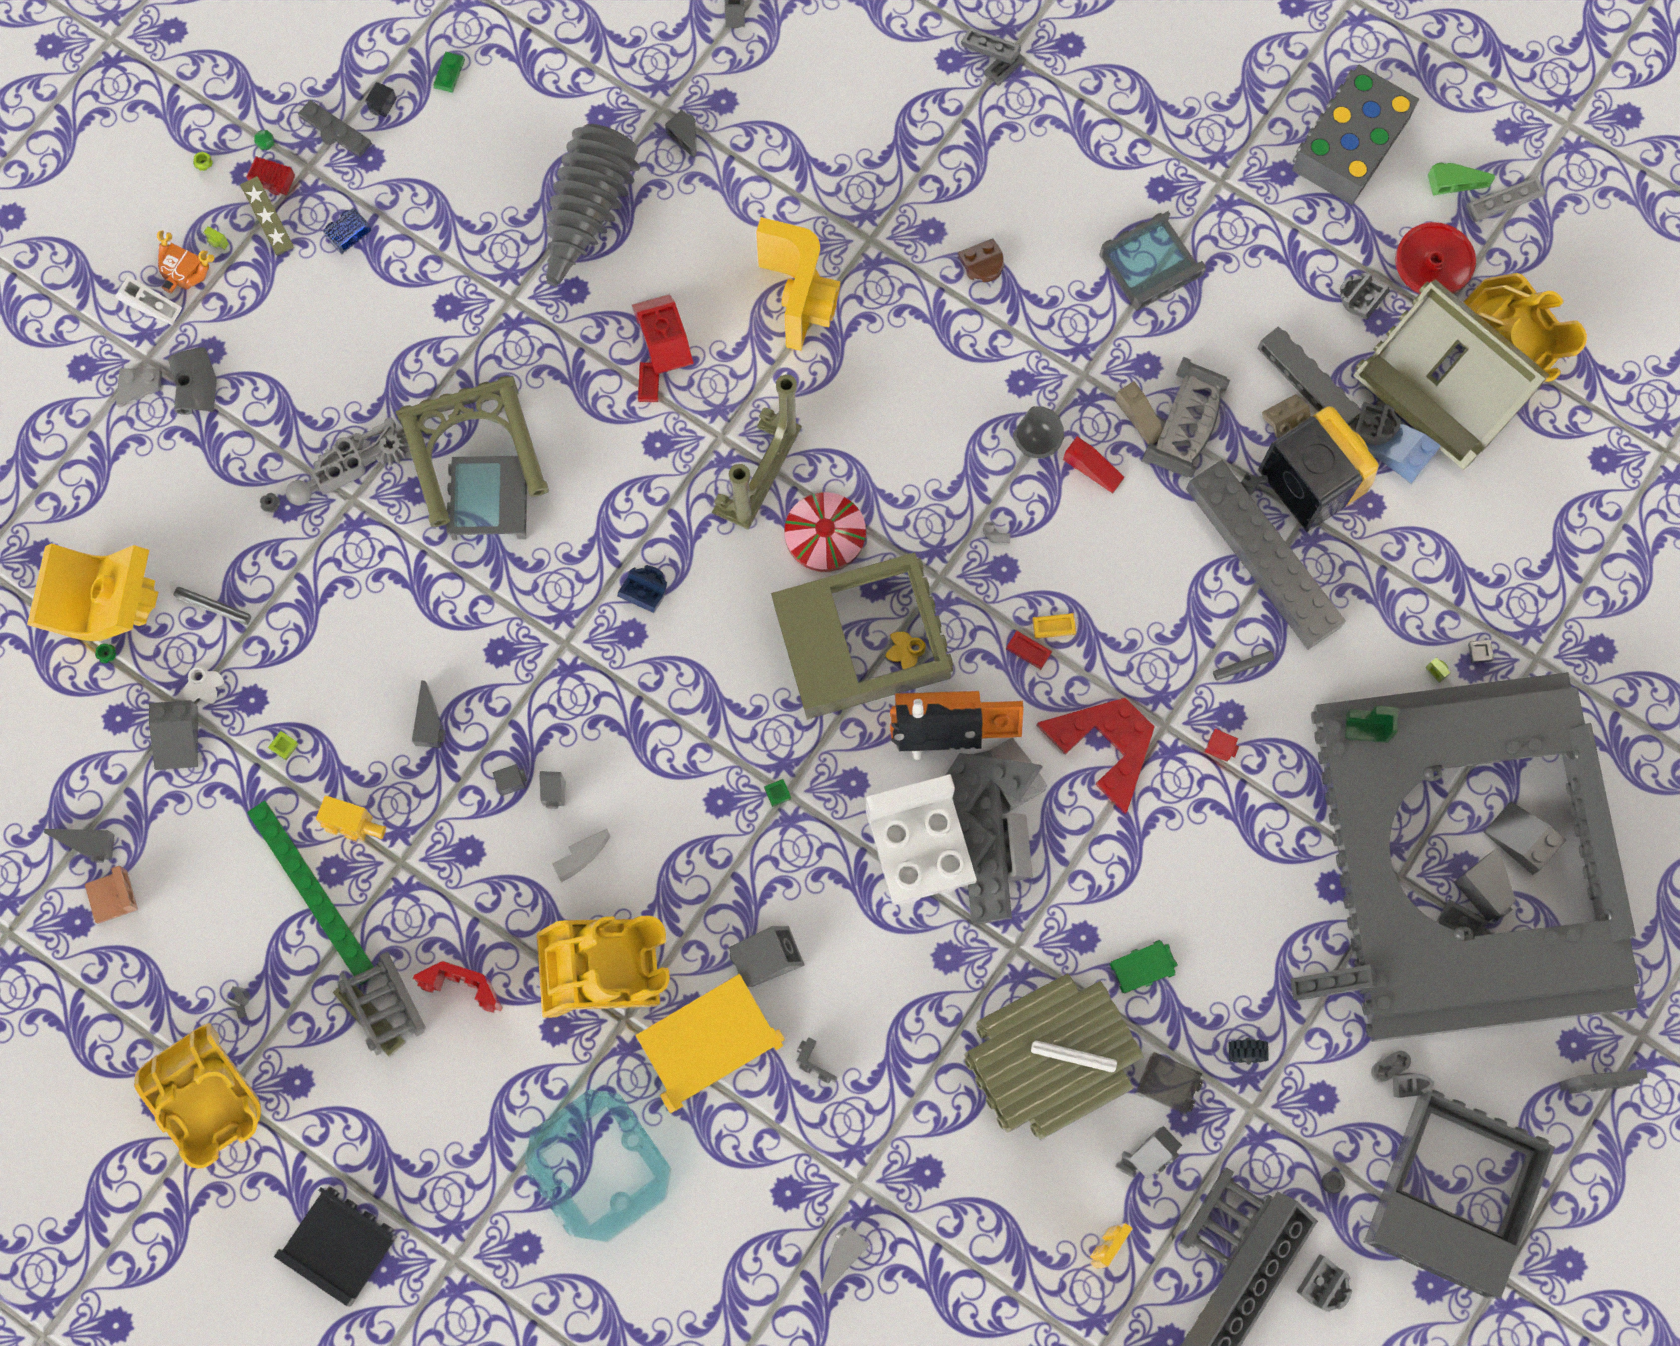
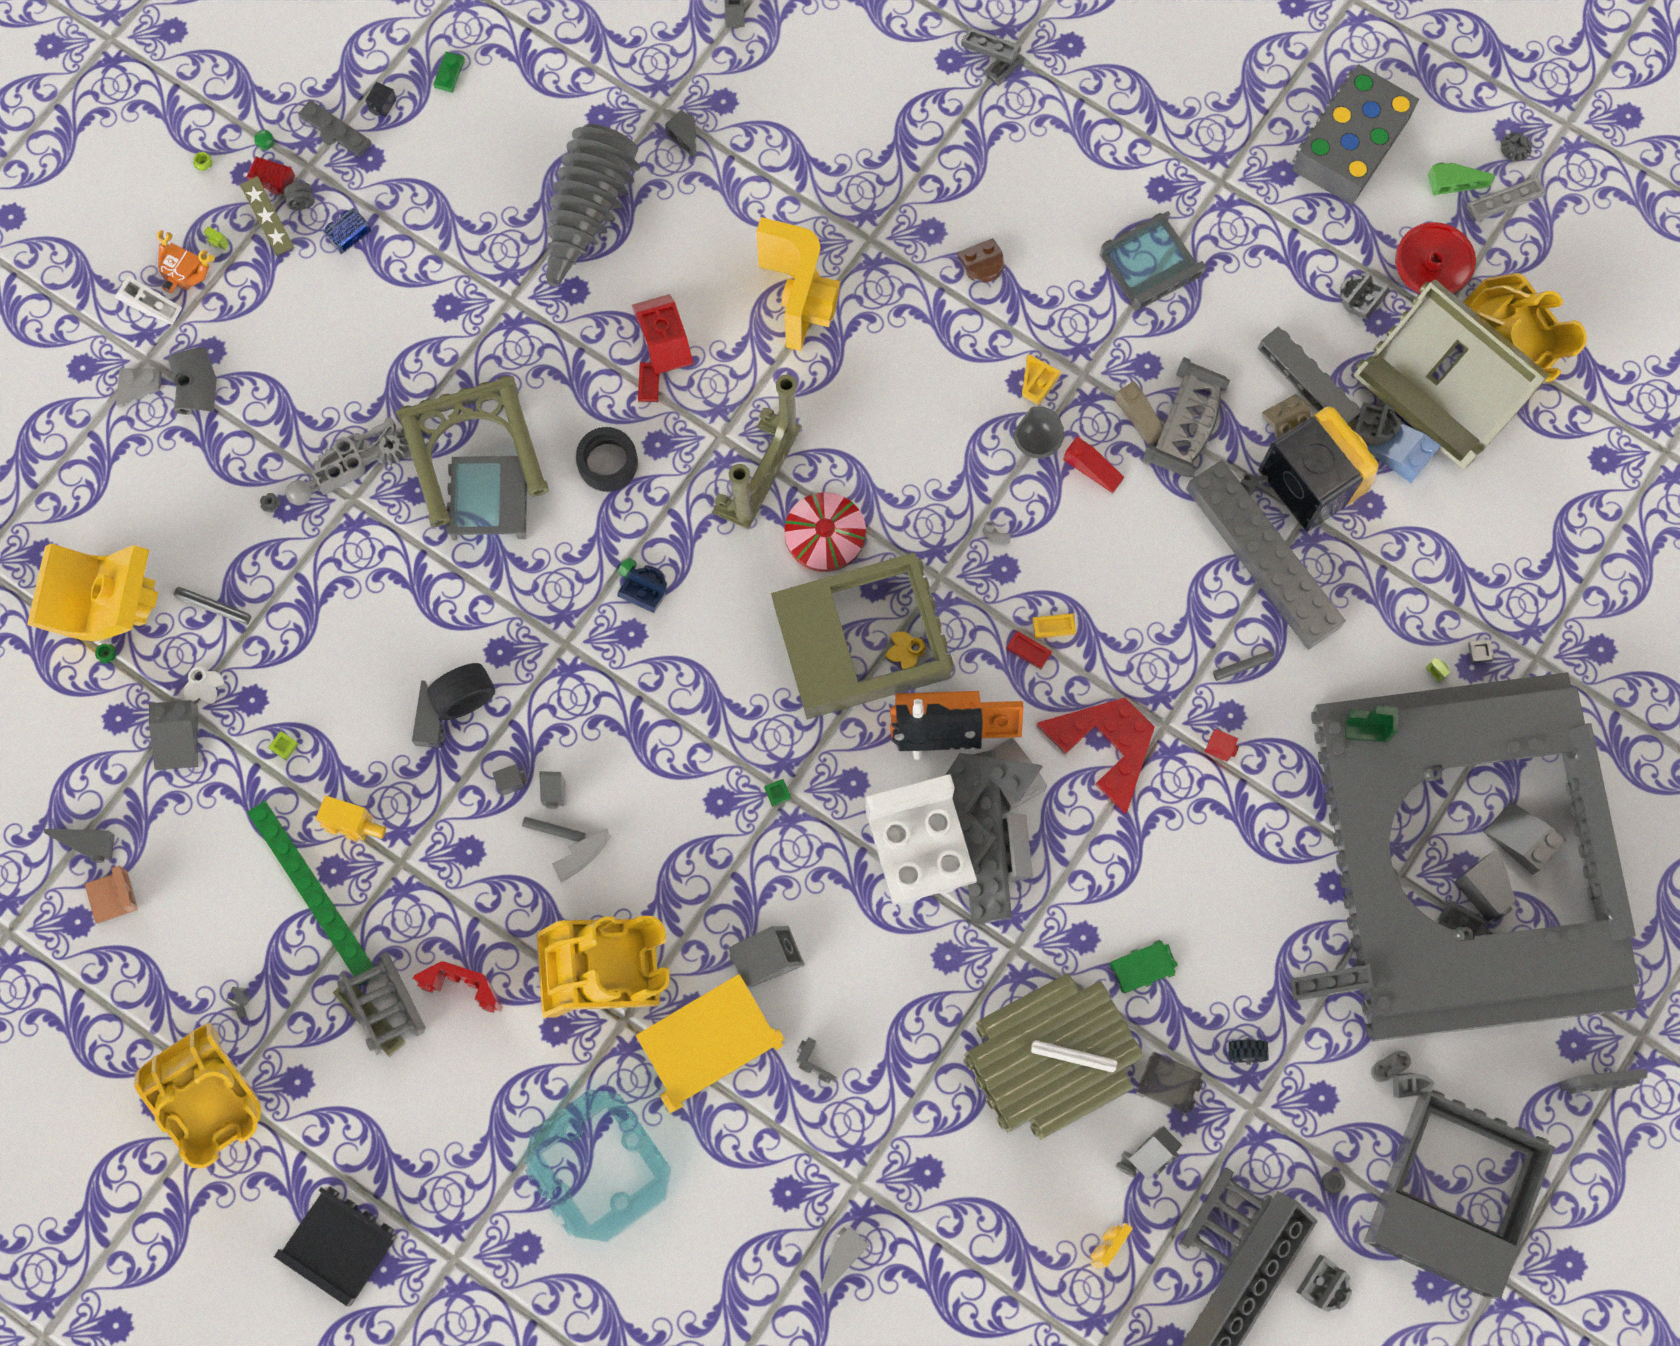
none -> dark grey wheel [284,182,315,210]
none -> black tyre [427,663,495,720]
none -> dark grey piece [522,817,586,842]
none -> black tyre [576,427,638,492]
none -> green tile [618,557,637,579]
none -> yellow wing [1022,354,1061,405]
none -> dark grey gear [1501,132,1532,161]

